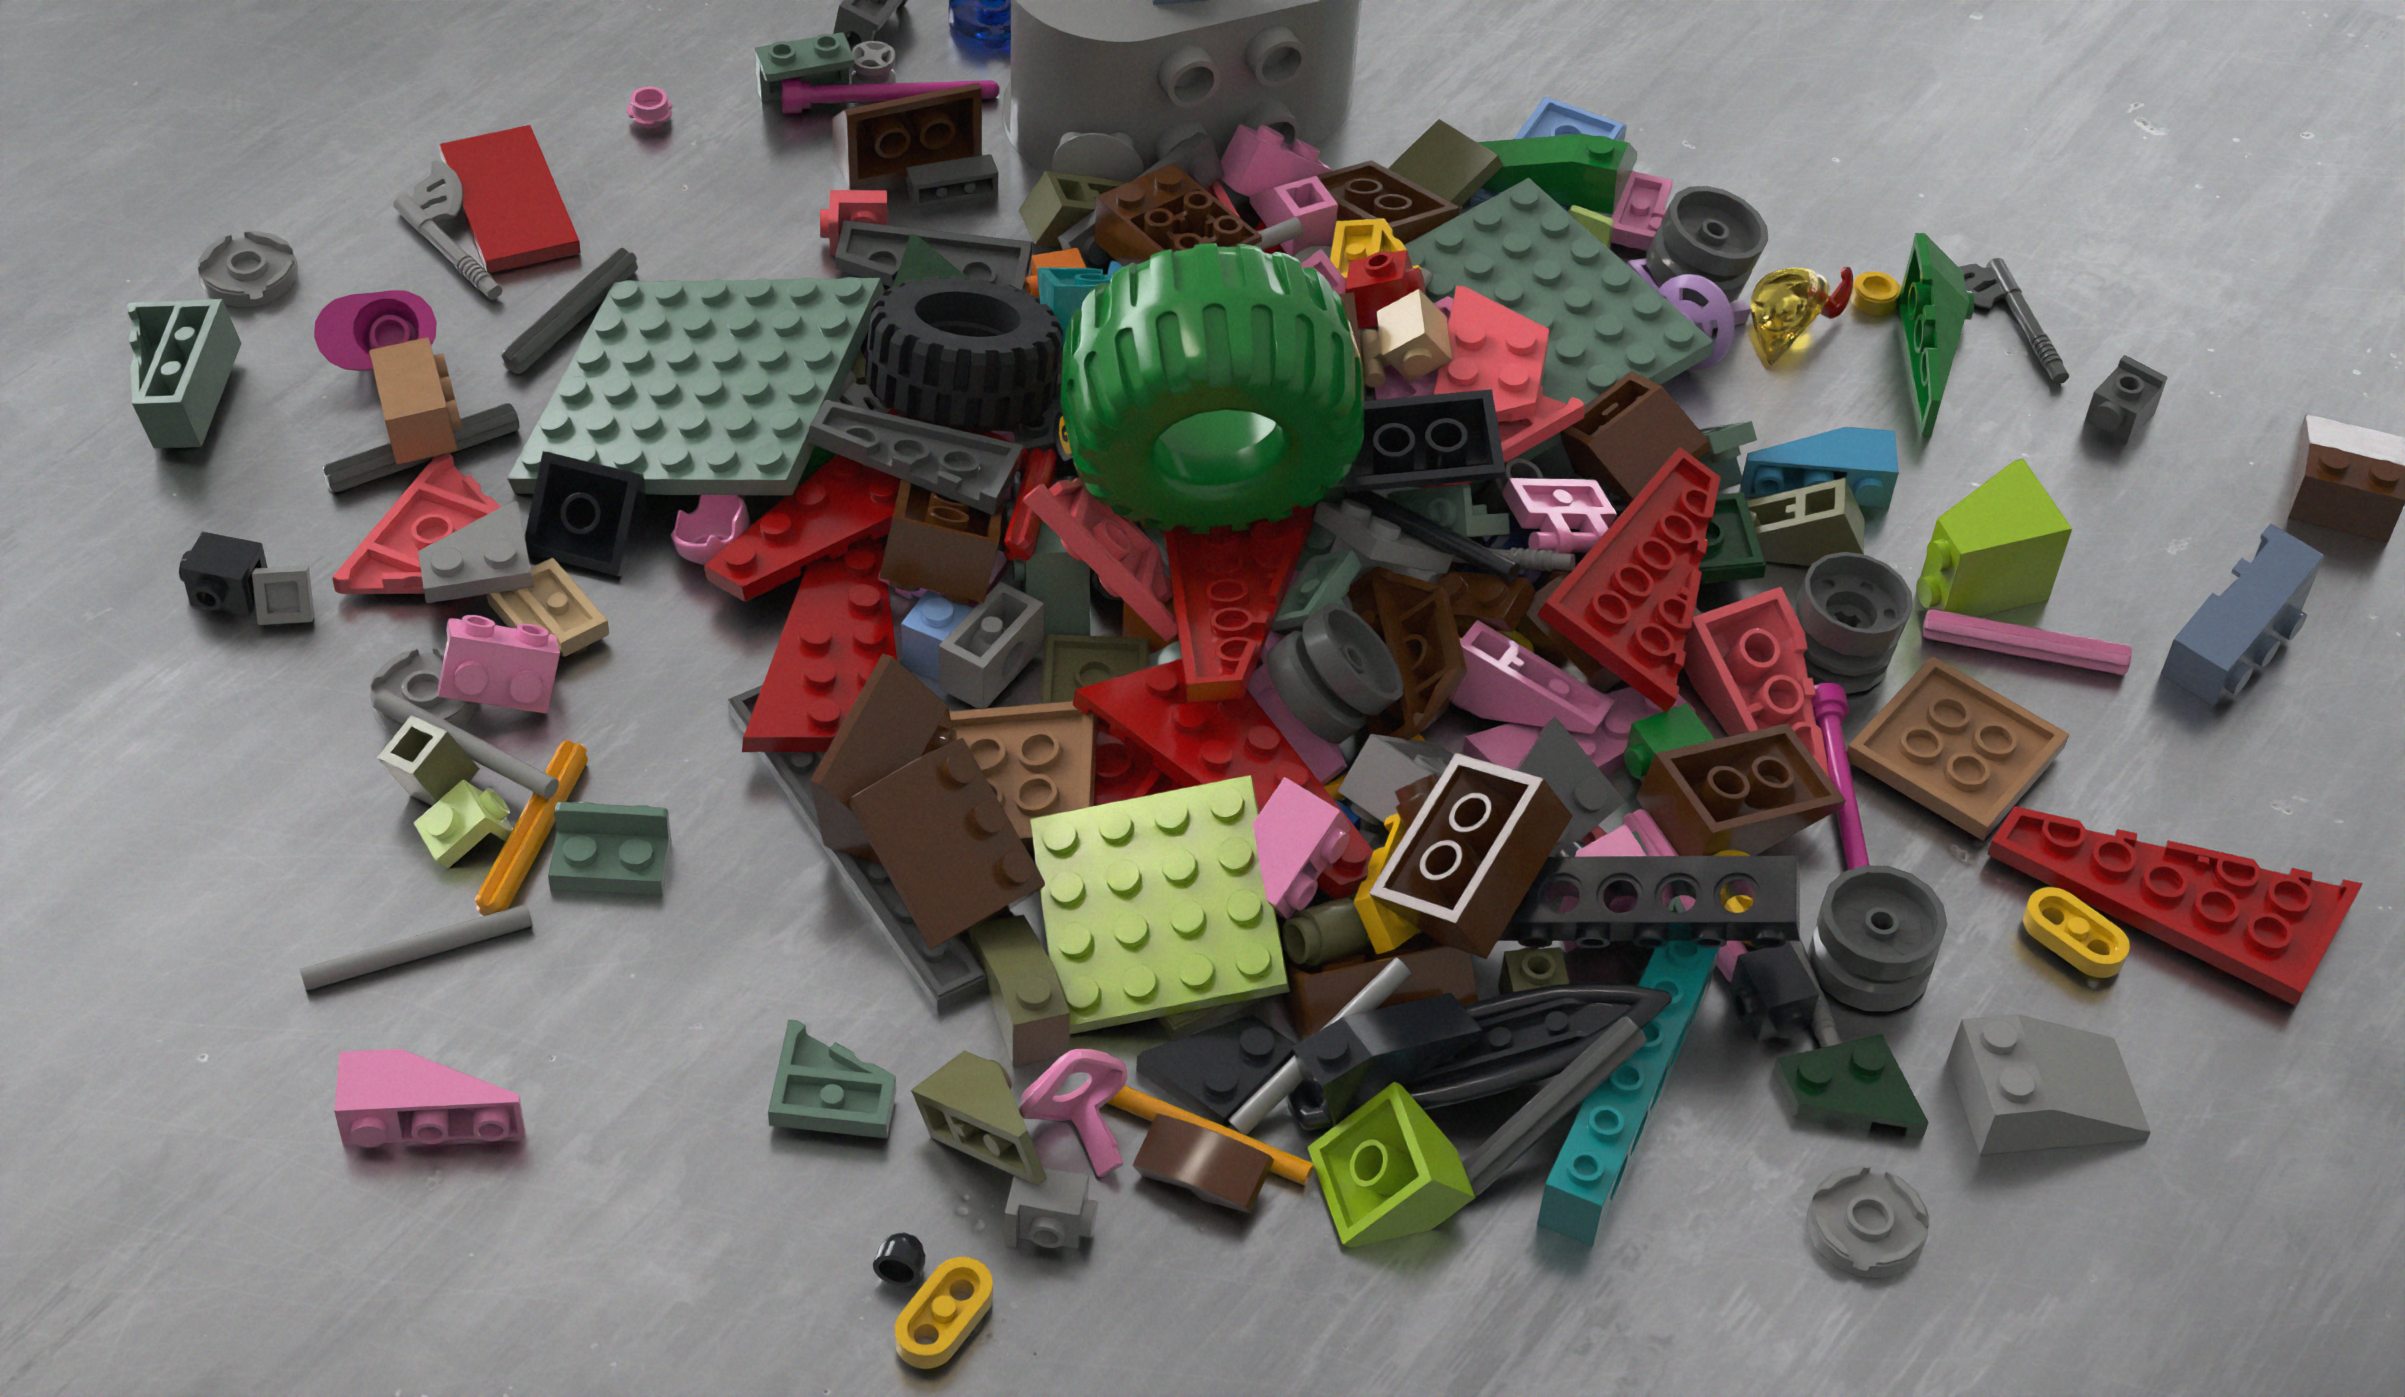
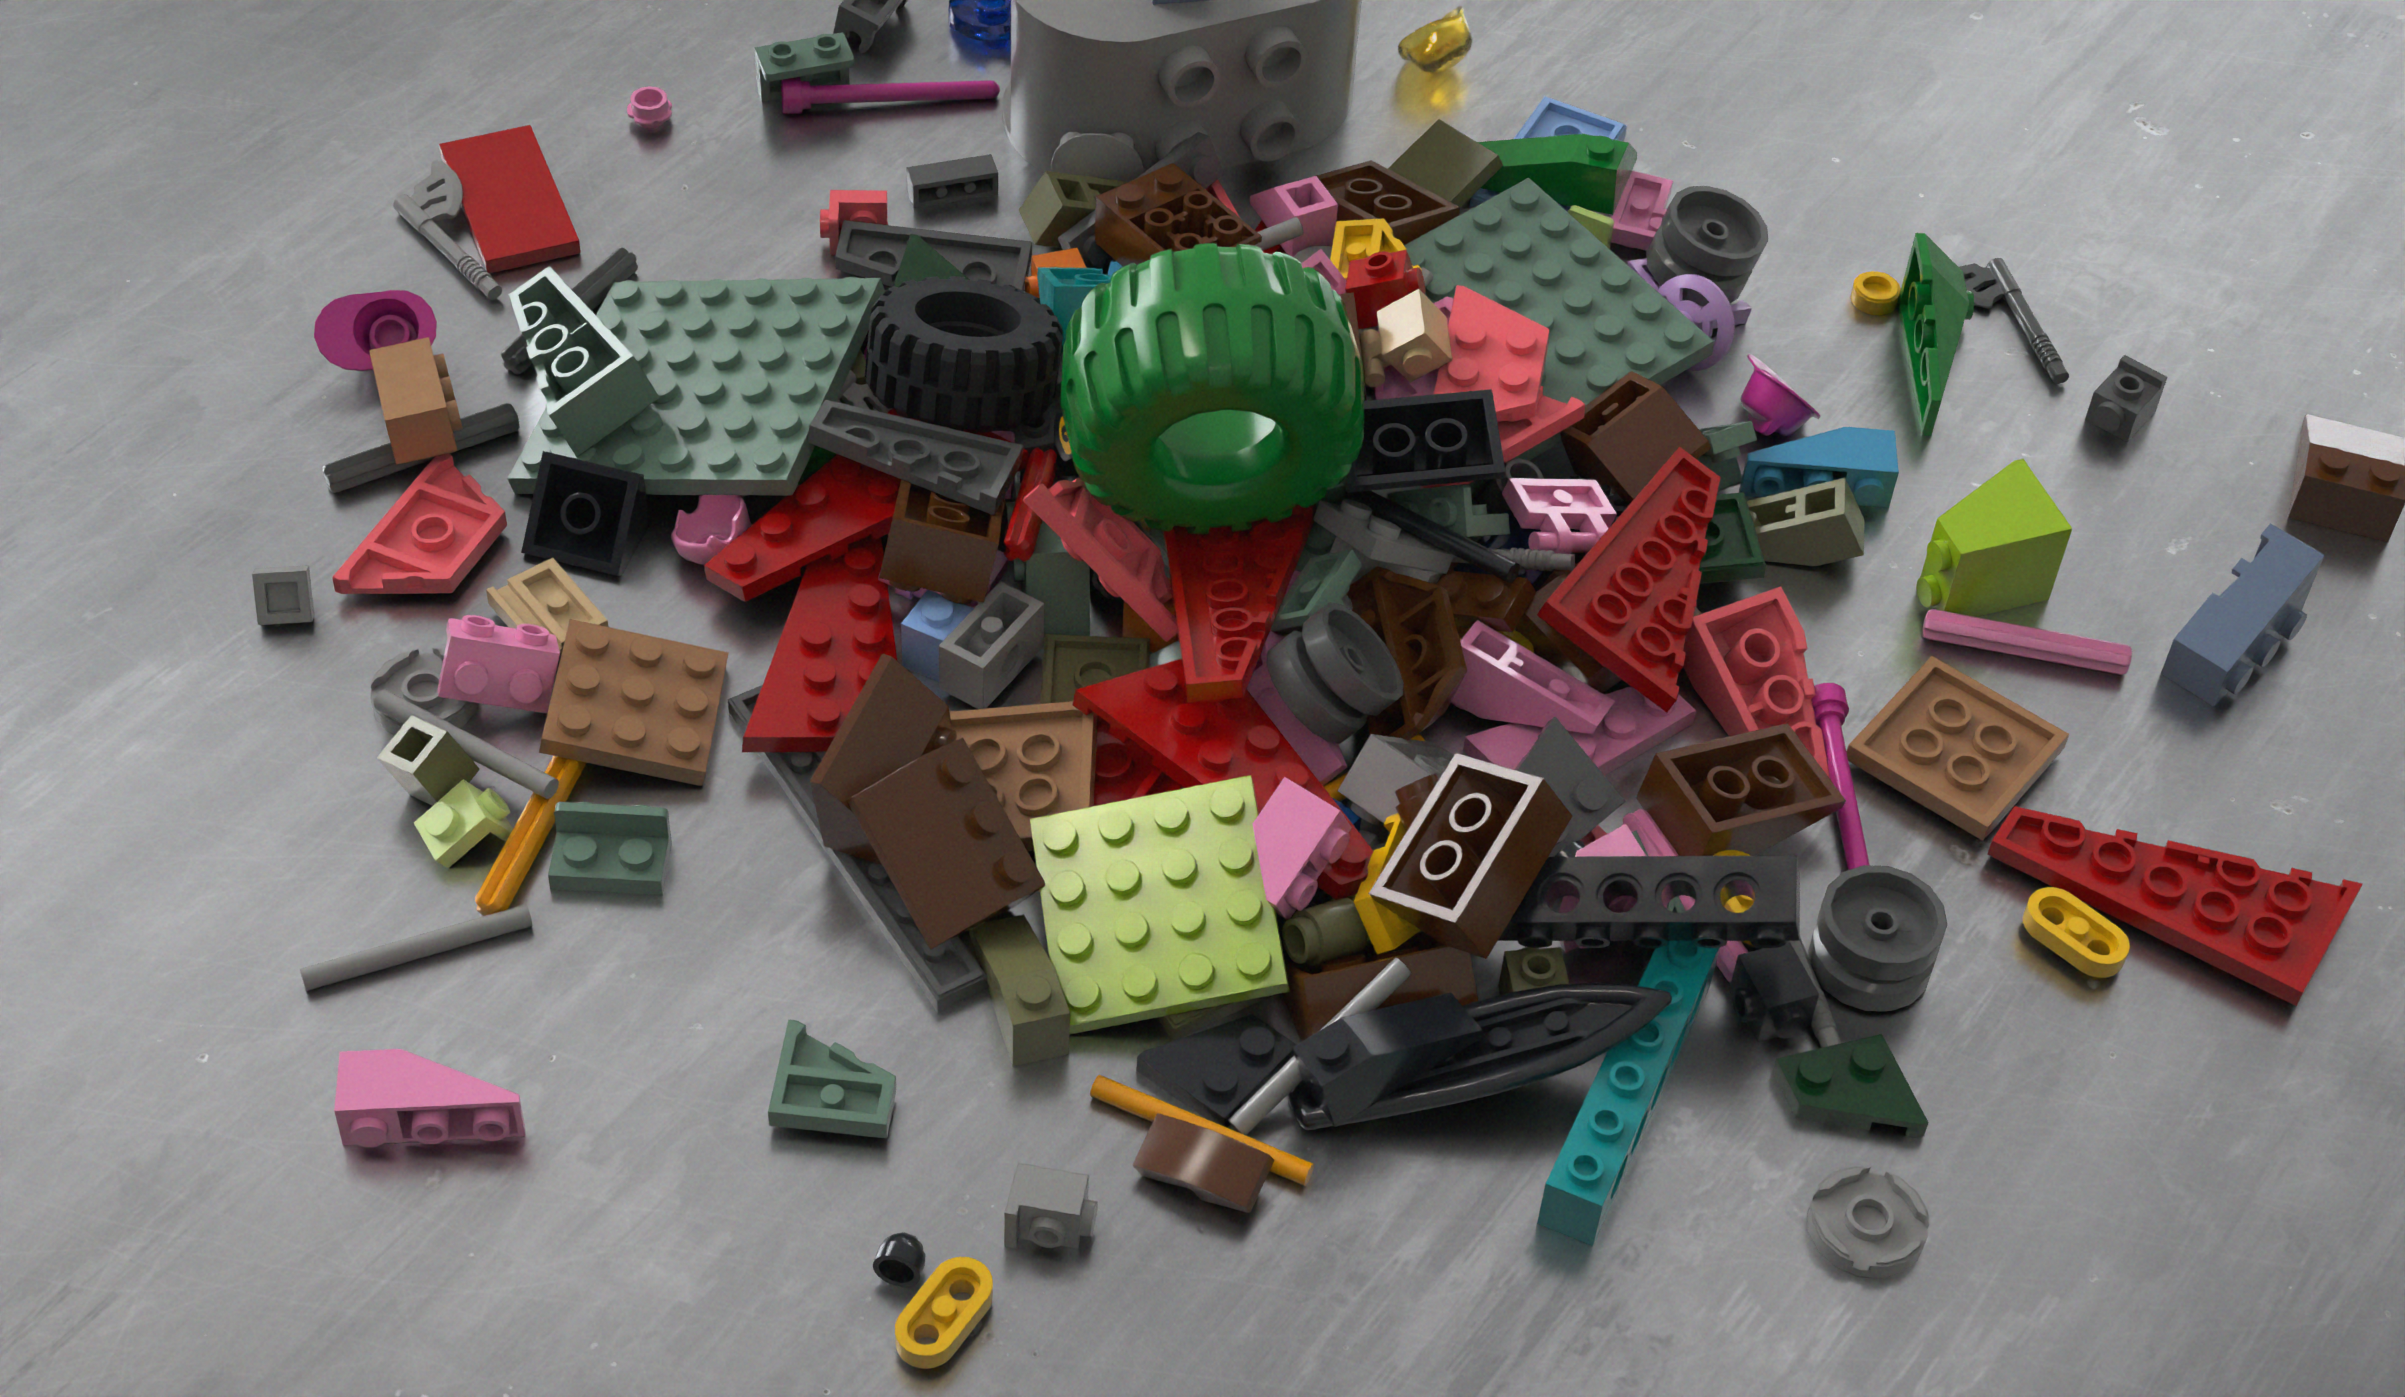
sand green wedge [127,299,242,448] -> none
black brick [179,531,268,616] -> none
light grey tile [198,231,298,308] -> none
light grey wing [418,501,533,603] -> none
reddish brown slope [832,83,982,189] -> none
light grey wheel [851,41,896,84] -> none
olive slope [911,1050,1047,1186] -> none
bright pink piece [1019,1049,1128,1177] -> none
bright pink slope [1220,124,1332,197] -> none
lime slope [1308,1082,1476,1248] -> none
dark grey axle [1462,1017,1647,1196] -> none
green brick [1624,703,1715,783] -> none
clear yellow piece [1751,267,1853,366] -> none
dark grey wheel [1793,552,1913,693] -> none
light grey slope [1947,1014,2151,1155] -> none
none -> sand green wedge [508,266,660,457]
none -> medium nougat plate [539,619,729,786]
none -> clear yellow helmet [1398,5,1473,74]
none -> dark pink piece [1741,354,1820,436]

